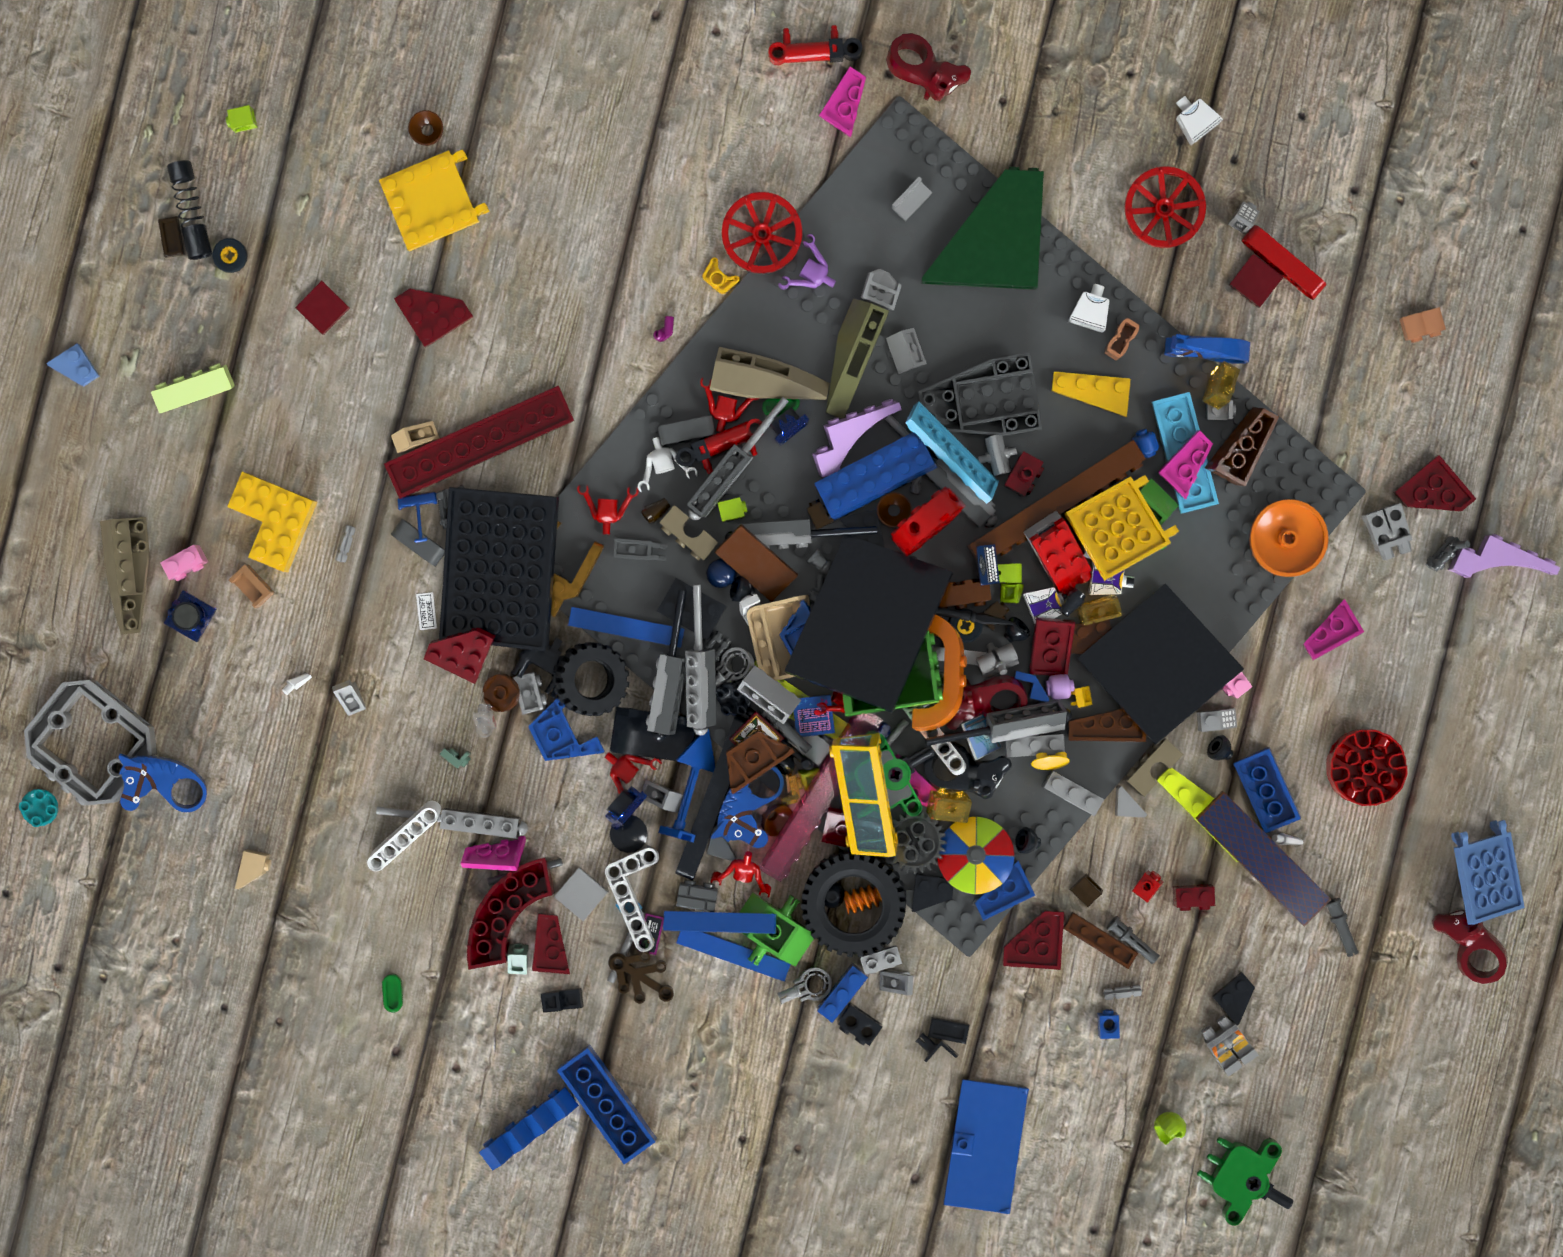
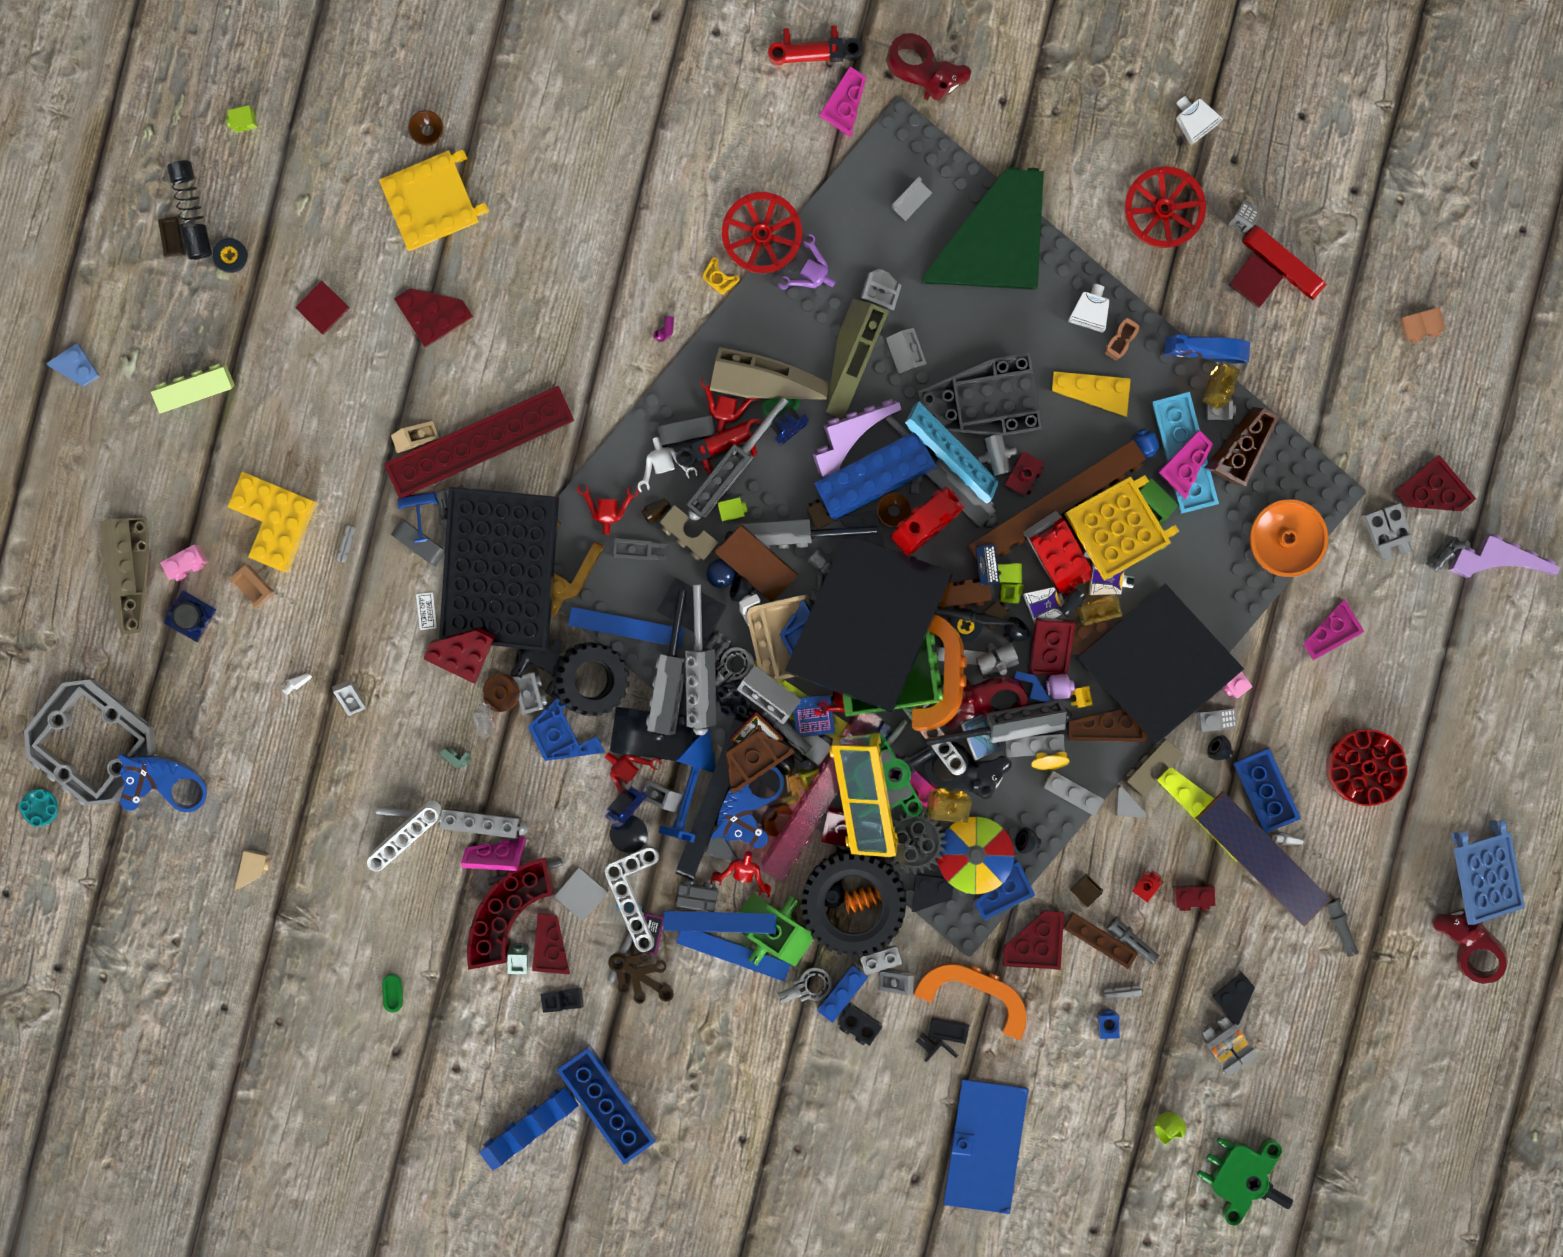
none -> orange arch [913,962,1026,1040]

